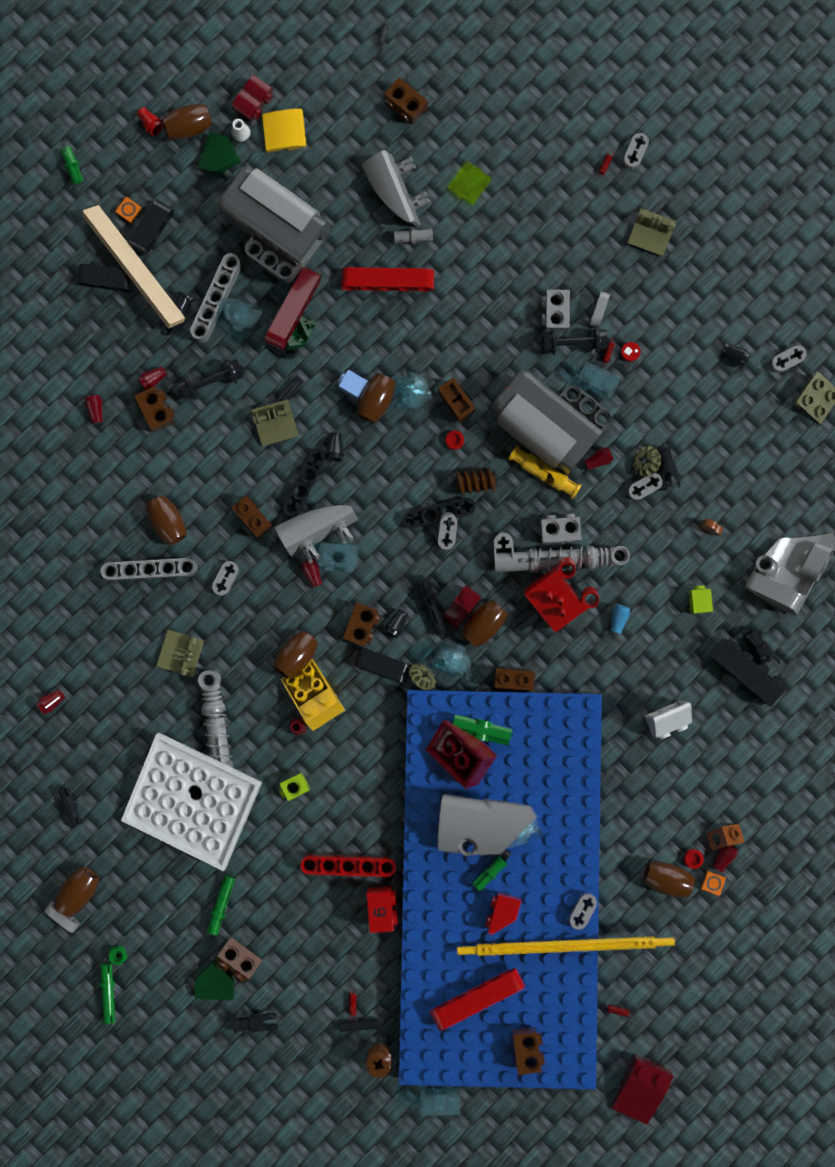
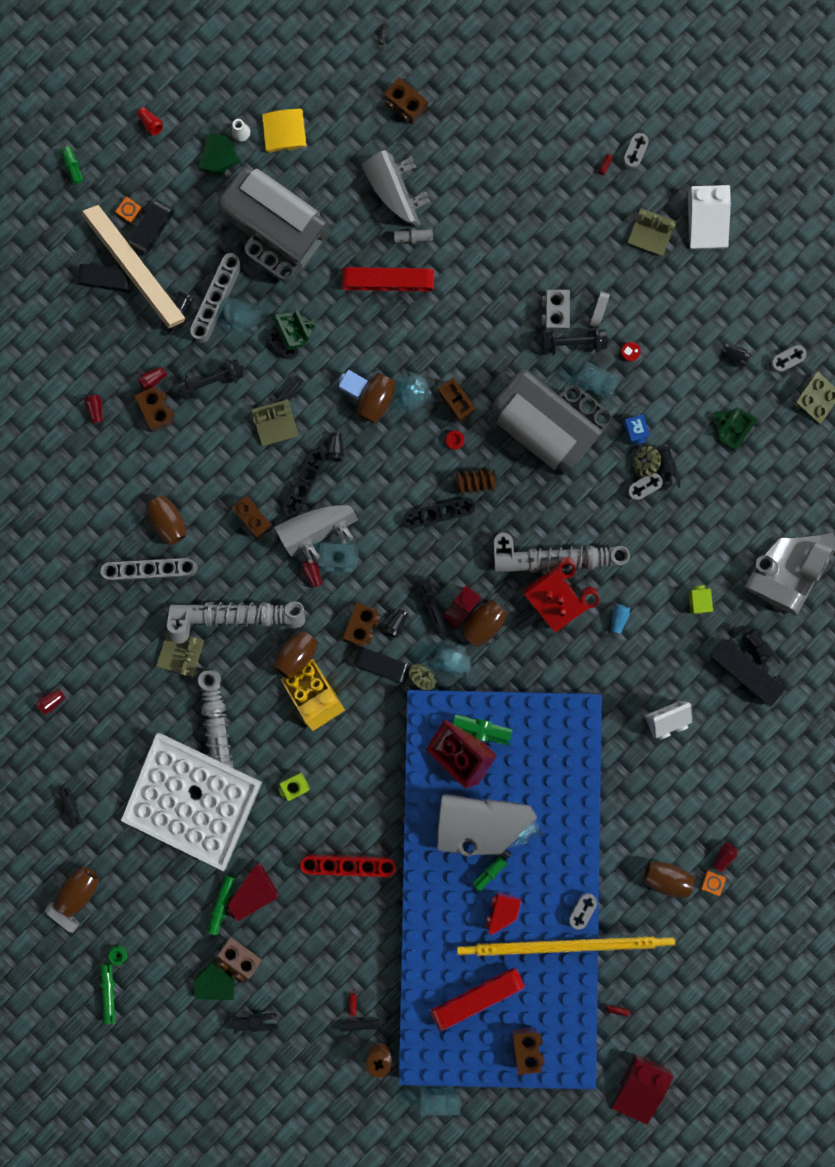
reddish brown piece [162,104,212,140] -> none
light grey beam [212,561,239,596] -> none
dark red brick [231,75,273,122] -> none
dark red beam [264,267,322,350] -> none
dark red cone [288,717,308,736] -> none
red brick [367,885,398,933] -> none
light grey beam [437,512,457,550] -> none
clear neon green piece [448,161,492,206] -> none
reddish brown brick [494,668,535,691] -> none
yellow piece [508,445,582,499] -> none
light grey brick [540,514,582,544] -> none
dark red cone [585,446,614,470] -> none
red piece [602,337,615,367] -> none
red tile [683,849,704,869] -> none
dark orange tile [699,519,723,536] -> none
dark orange bracket [707,824,745,851] -> none
none -> light grey piece [167,602,305,644]
none -> dark red slope [228,862,280,922]
none -> blue brick [623,414,650,445]
none -> white slope [688,185,731,249]
none -> dark green slope [714,408,757,452]

